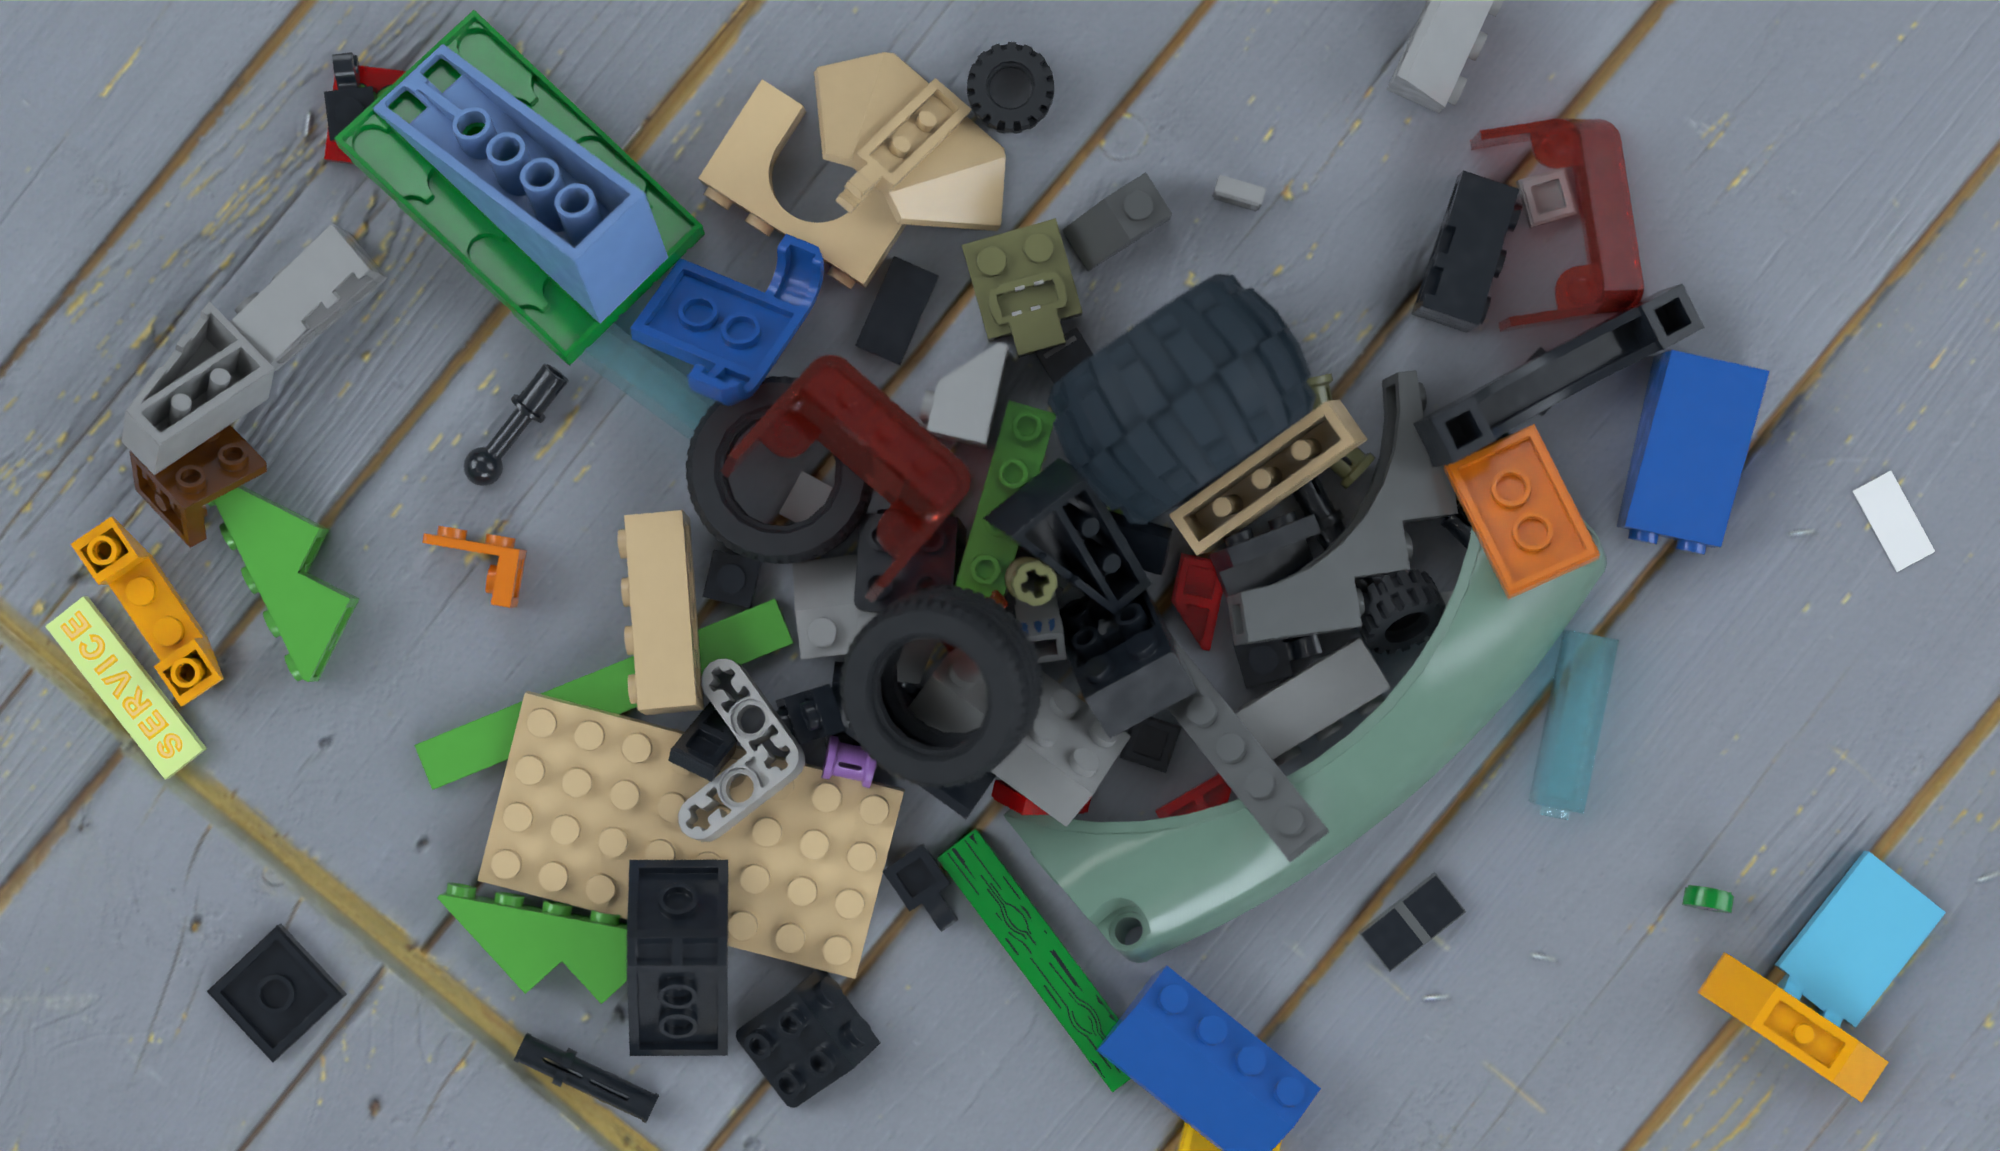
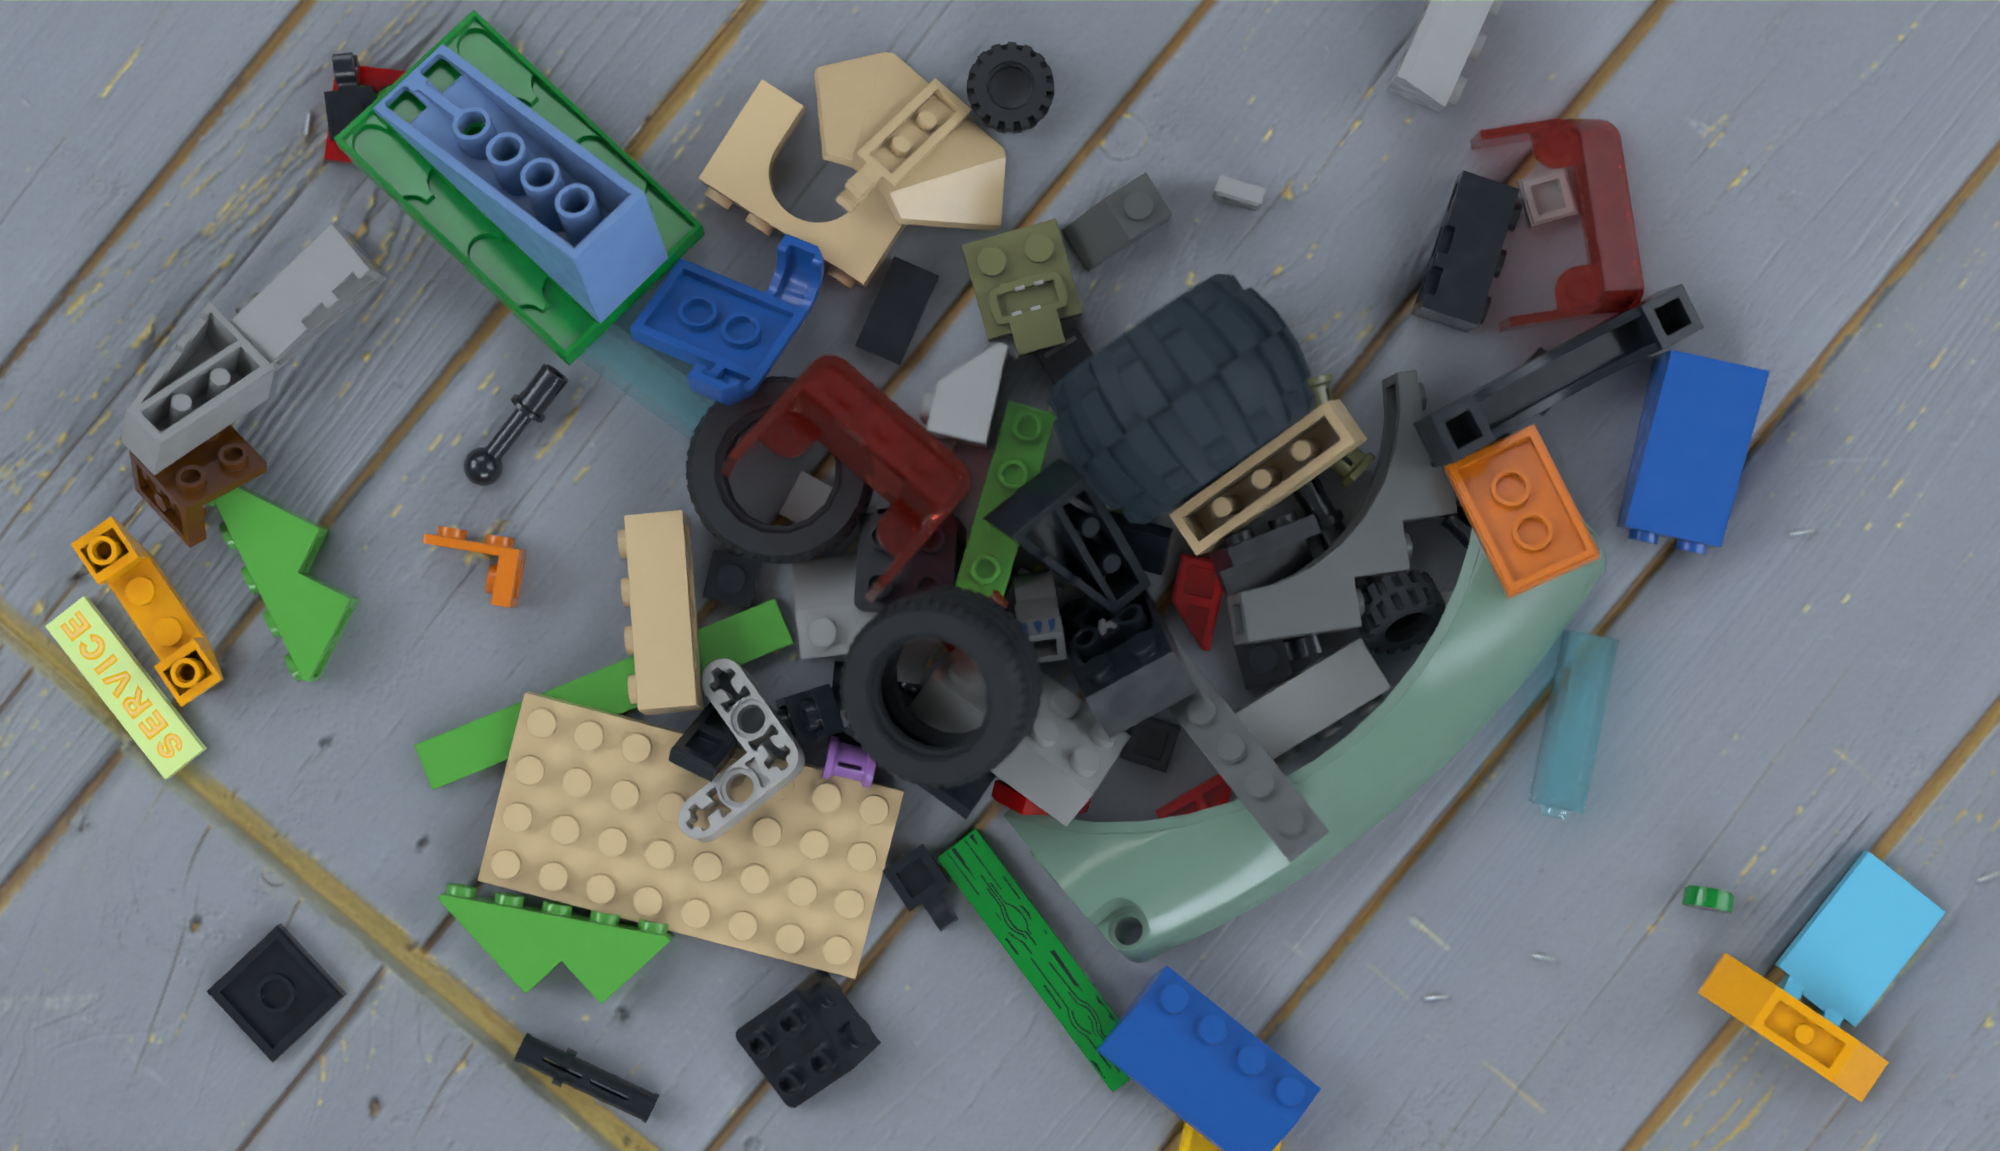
black bracket [627,860,728,1056] -> none
olive bush [1004,556,1057,606] -> none
black tile [1358,872,1466,972] -> none
white sticker [1853,471,1935,572] -> none

